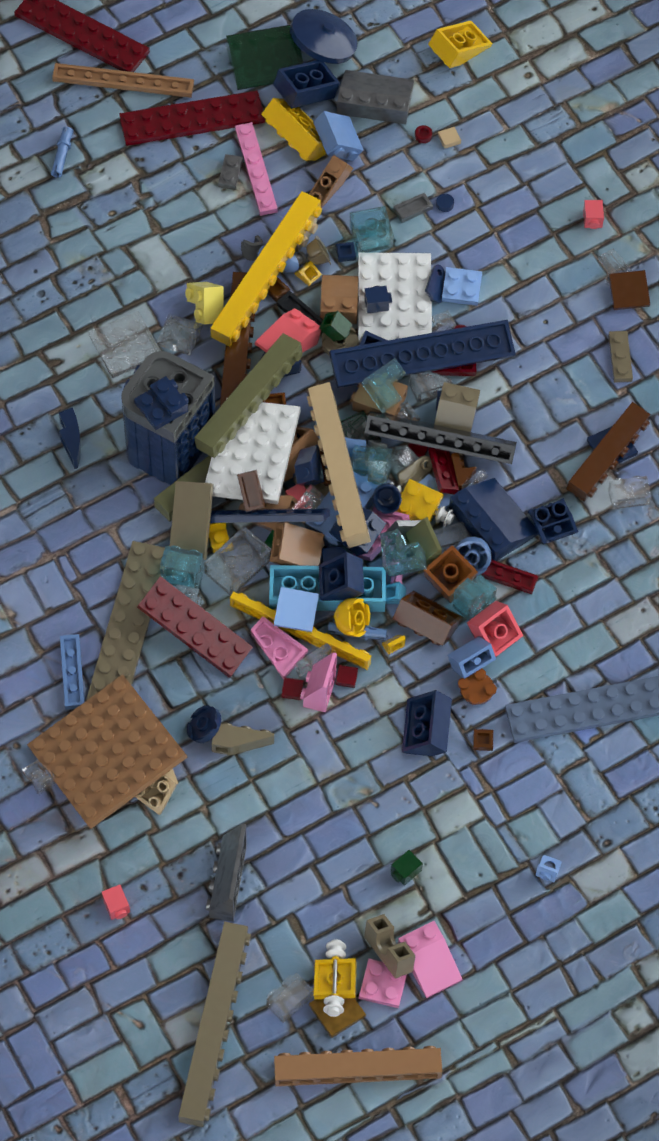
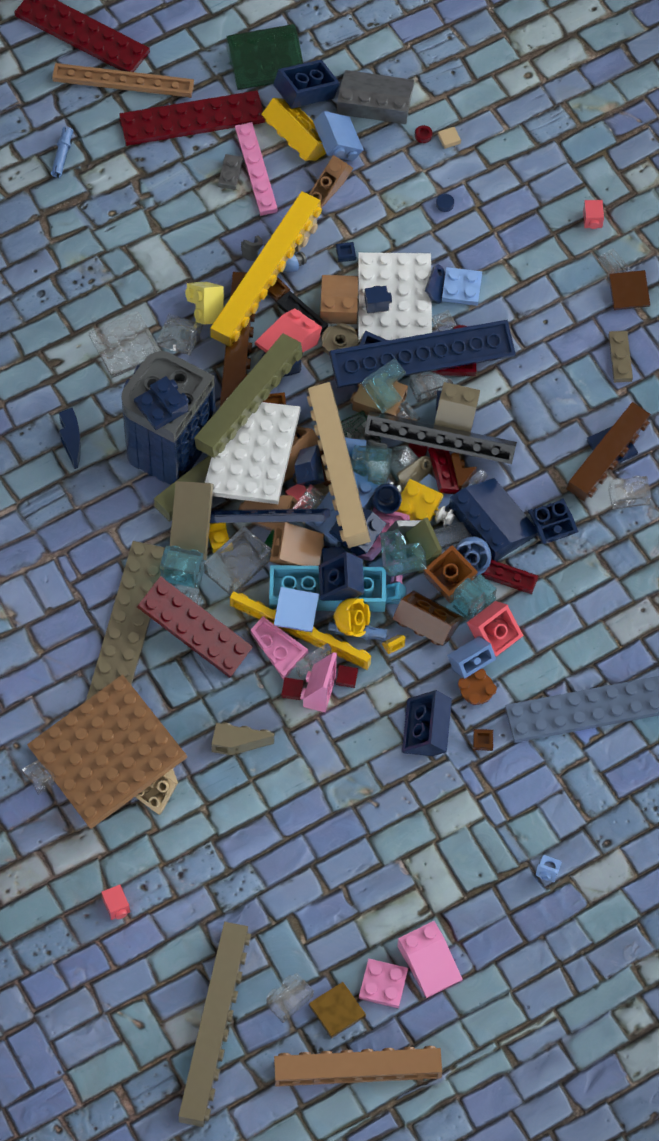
medium blue plate [60,634,85,710] -> none
dark blue tile [187,705,221,743] -> none
flat silver slope [206,824,247,922] -> none
reddish brown tile [237,470,266,512] -> none
dark blue dish [290,9,358,64] -> none
yellow slope [294,261,322,286] -> none
dark tan piece [306,236,331,265] -> none
yellow plate [314,939,357,1017] -> none
dark green brick [319,311,352,341] -> none
clear light blue brick [349,206,394,254] -> none
dark tan arch [364,914,416,979] -> none
dark green brick [391,850,423,886] -> none
flat silver tile [393,193,433,223] -> none
yellow slope [428,21,492,68] -> none

